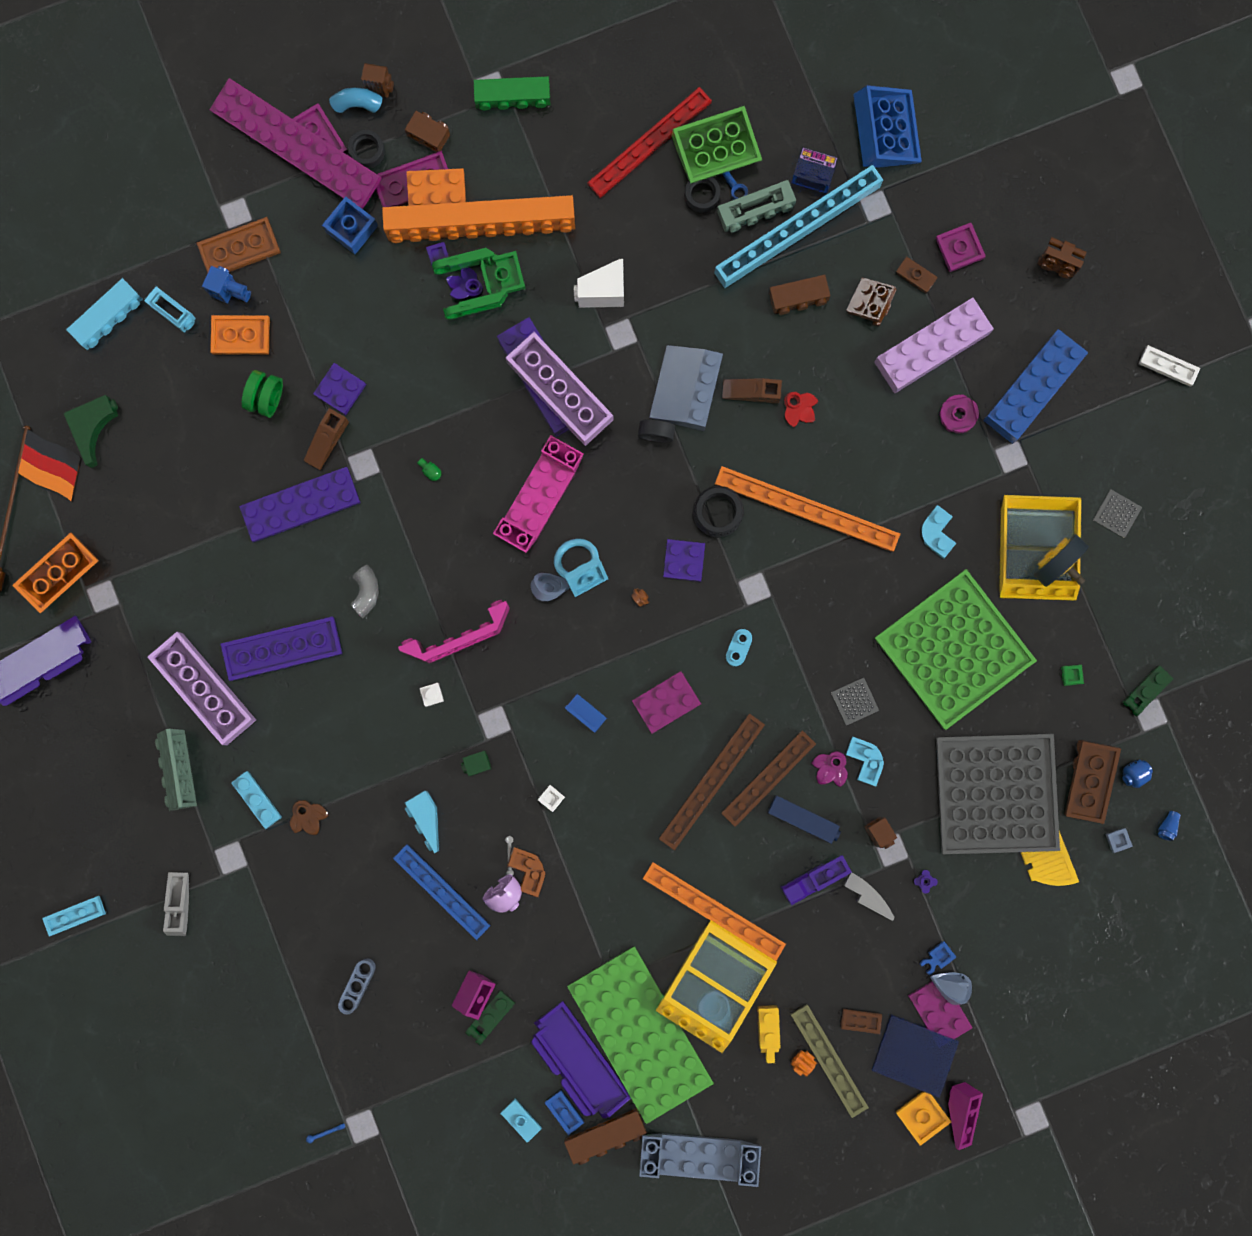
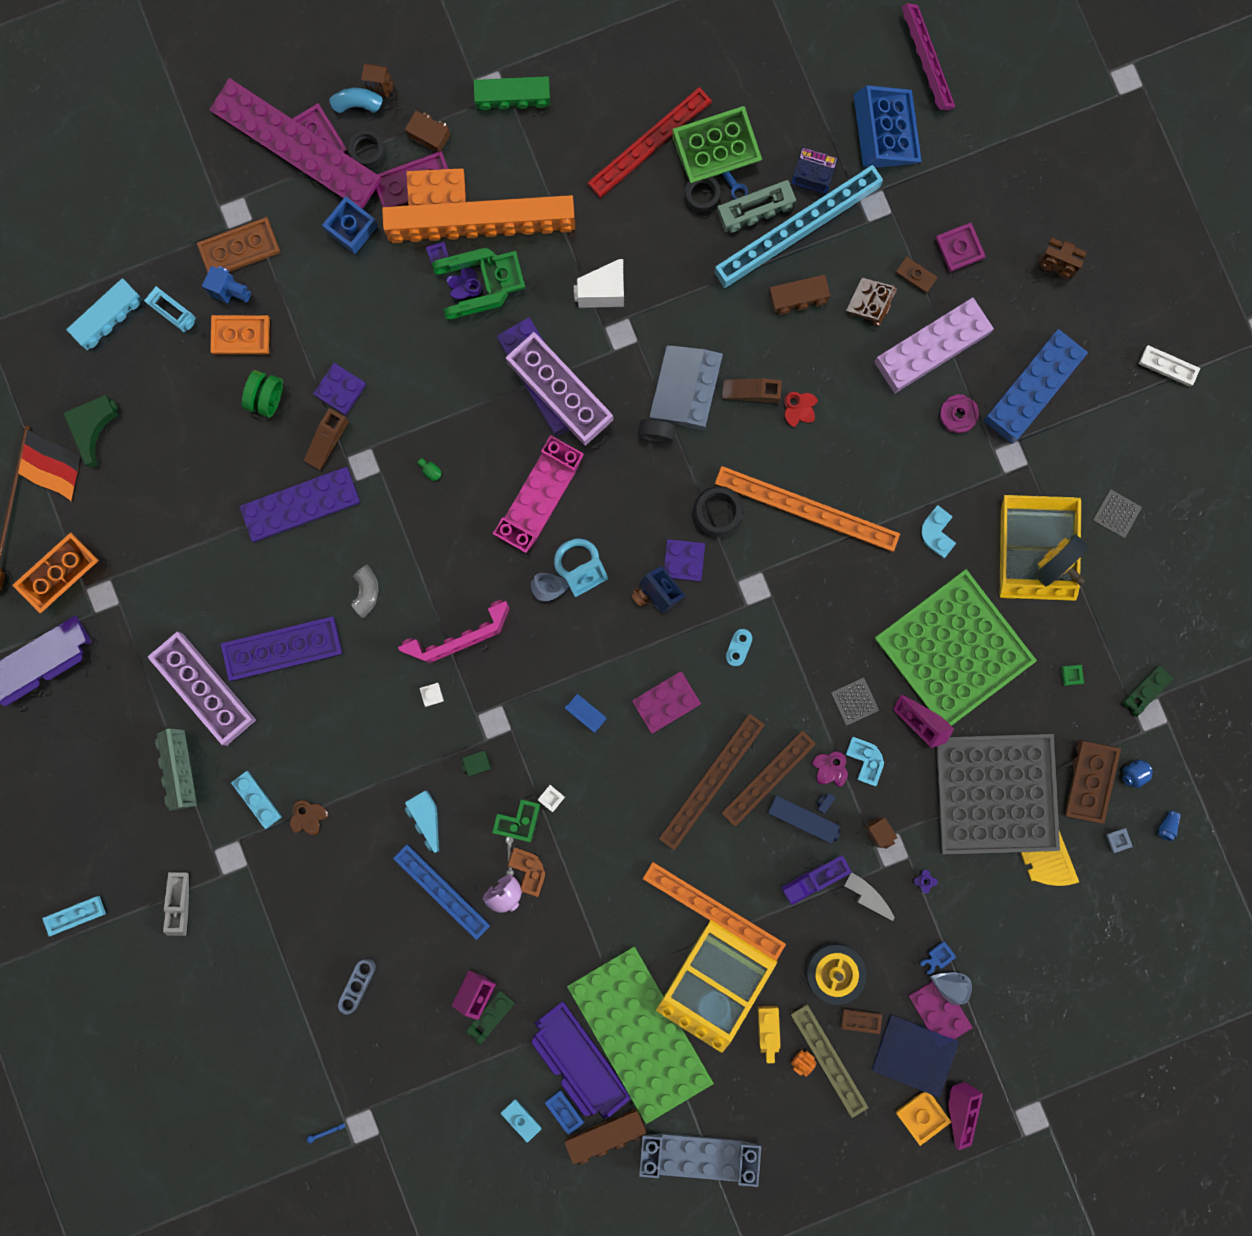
none -> green brick [492,799,541,842]
none -> dark blue slope [639,566,685,613]
none -> wheel [806,943,867,1005]
none -> dark blue plate [816,793,835,814]
none -> magenta slope [893,695,954,748]
none -> magenta plate [902,3,955,110]

